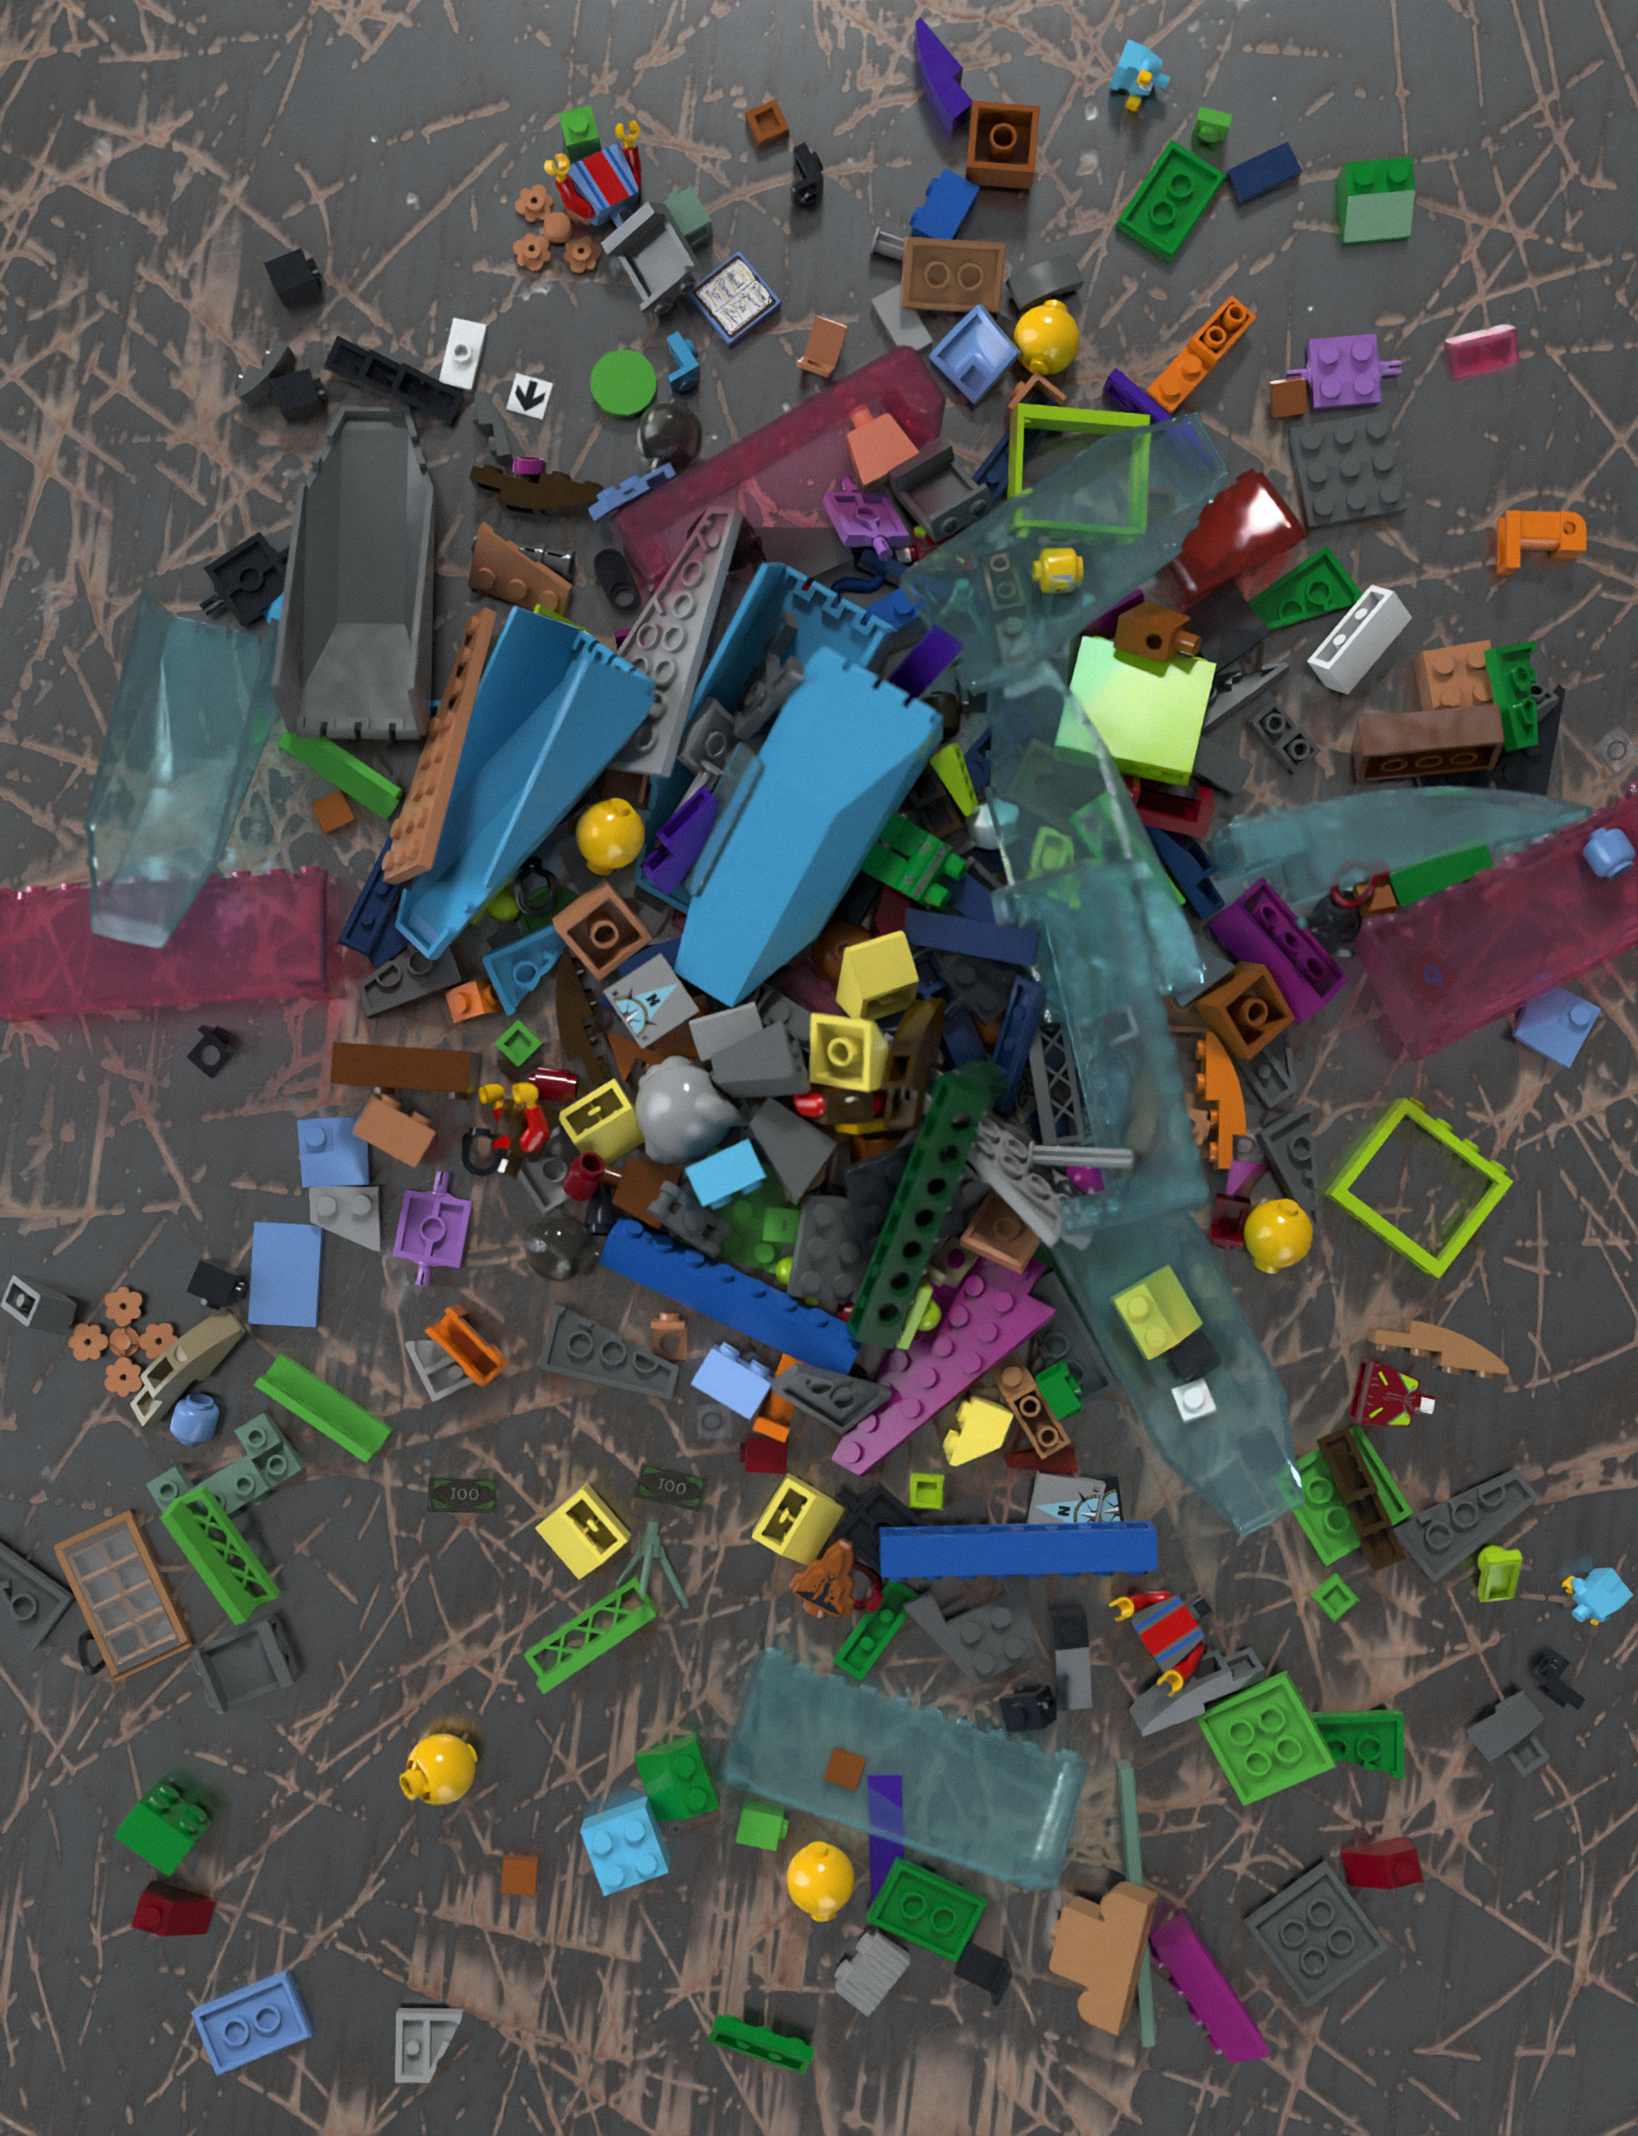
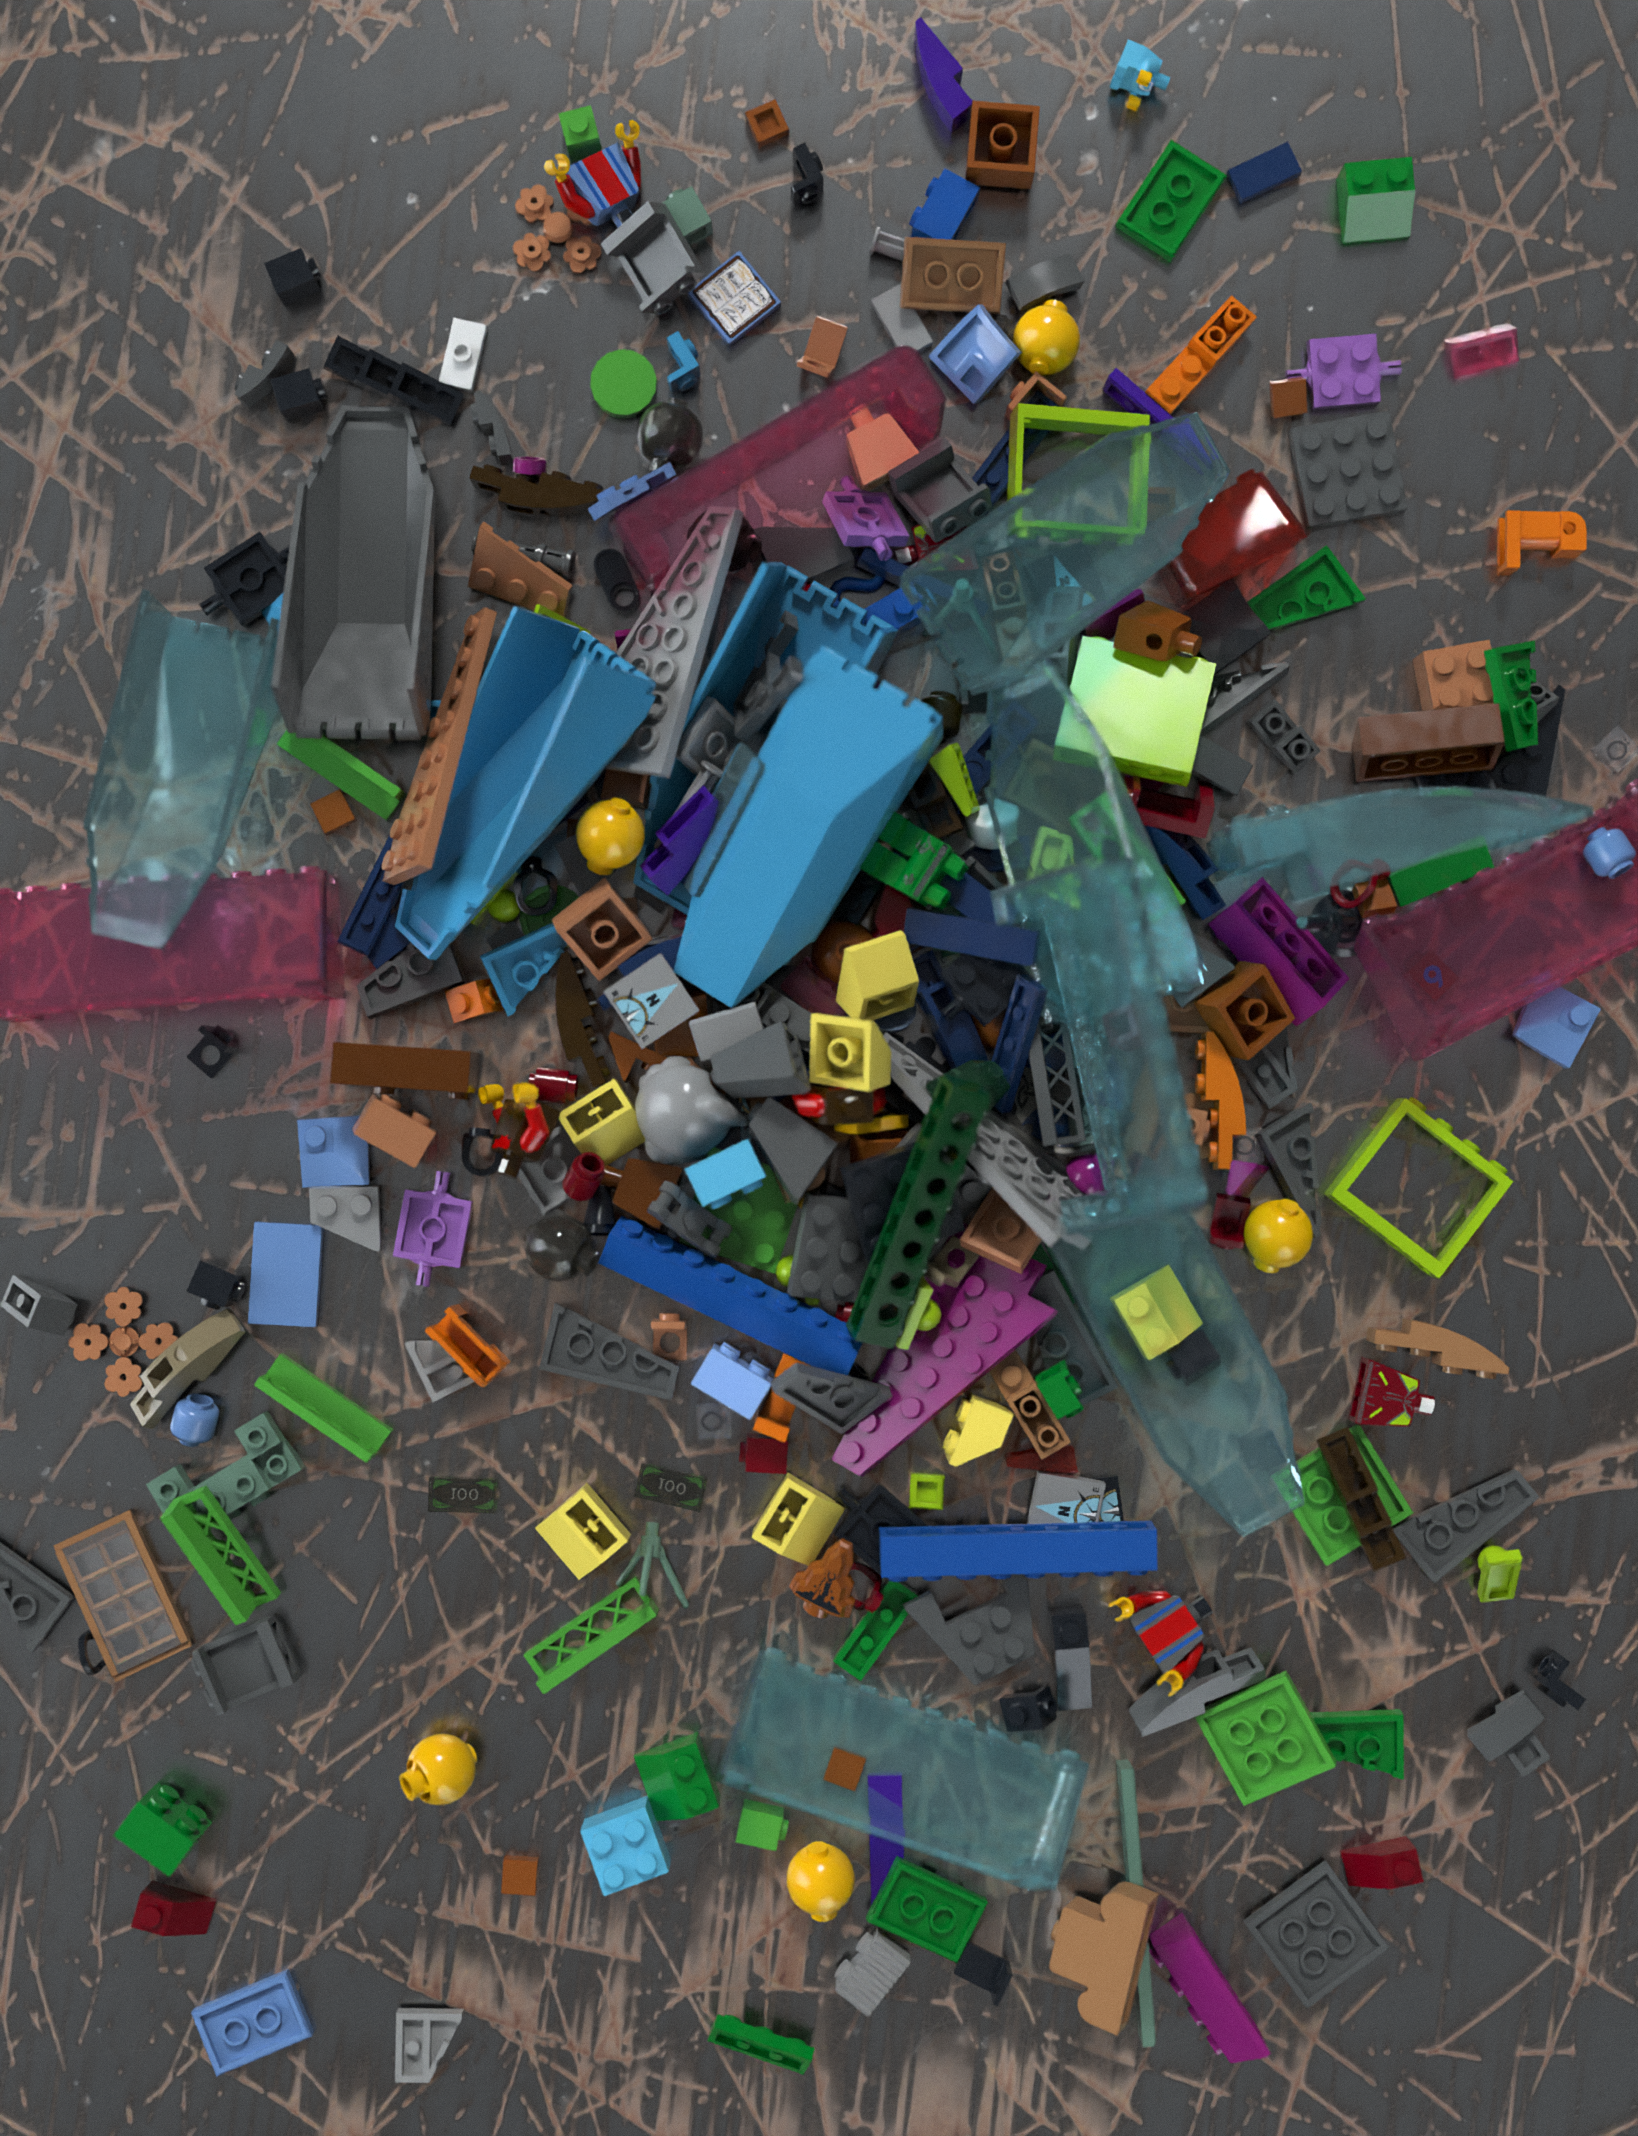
bright green plate [494,1020,543,1068] -> none
white sticker [506,373,553,420] -> none
bright green tile [763,1206,800,1244] -> none
dark purple tile [877,624,963,708] -> none
dark brown slope [881,999,946,1130] -> none
light grey axle [1028,1141,1134,1169] -> none
yellow head [1032,548,1083,594] -> none
white plate [1171,1377,1217,1424] -> none
bright green plate [1192,106,1233,142] -> none
white brick [1307,585,1412,695] -> none
bright green tile [1309,1572,1360,1623] -> none
medium azure piece [1562,1568,1633,1625] -> none

